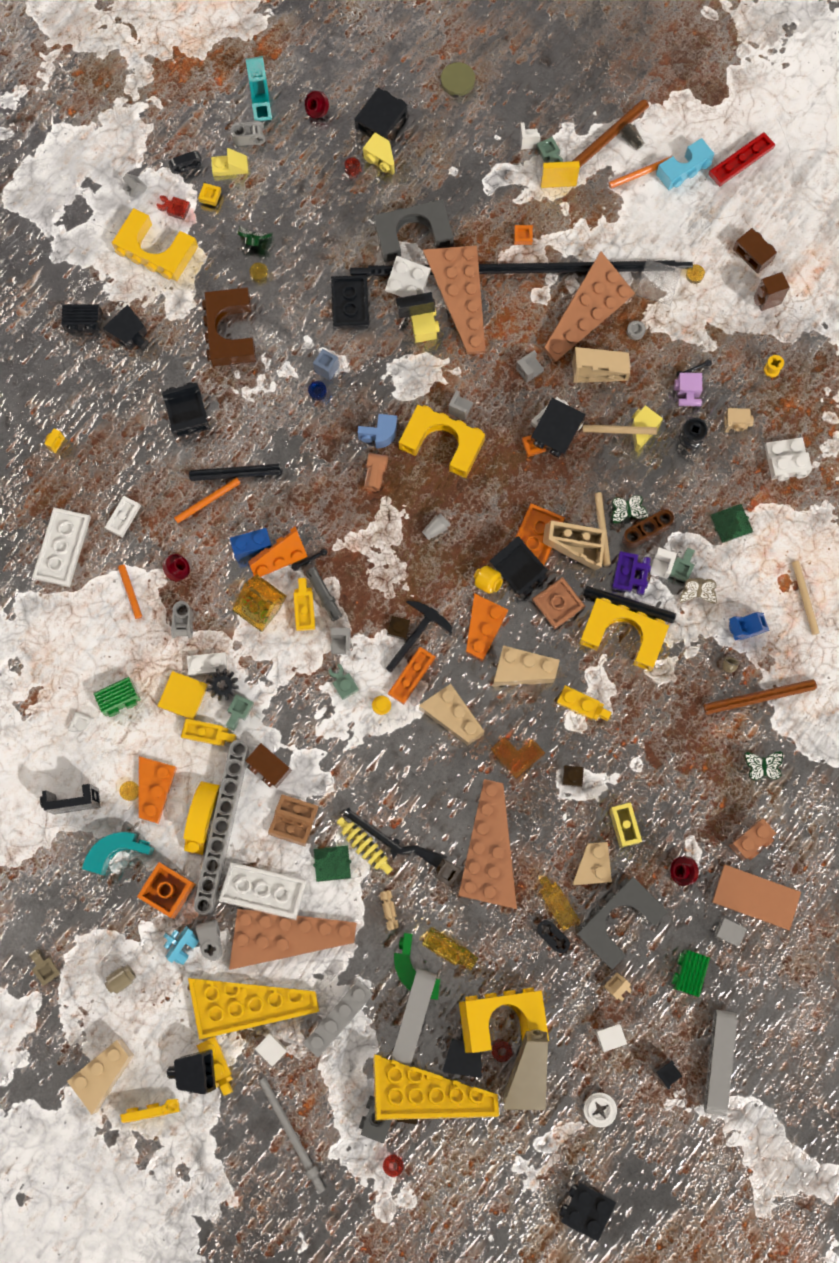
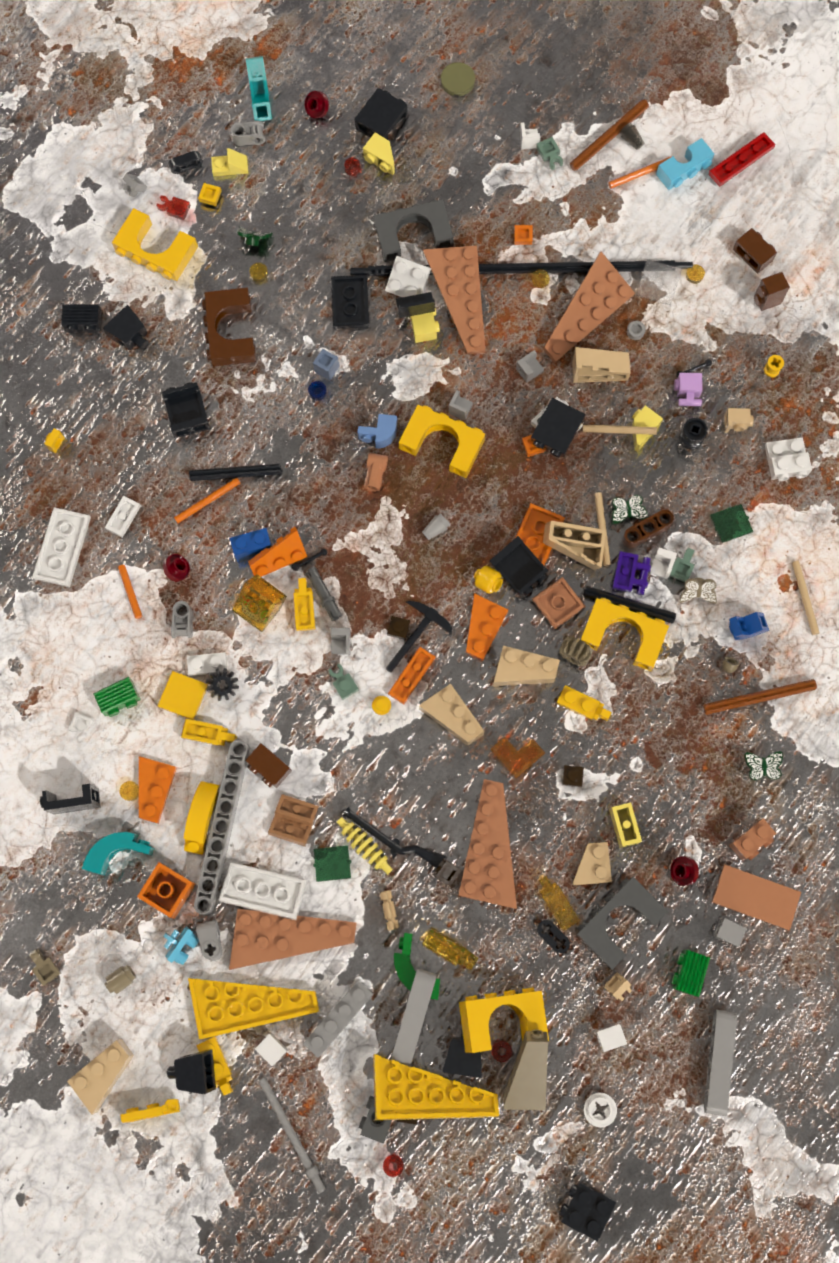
sand green plate [226,694,254,731] -> none
yellow tile [541,161,580,188] -> none
black panel [652,1058,682,1090] -> none
none -> clear yellow tile [532,269,550,288]
none -> dark tan gear [559,637,593,666]

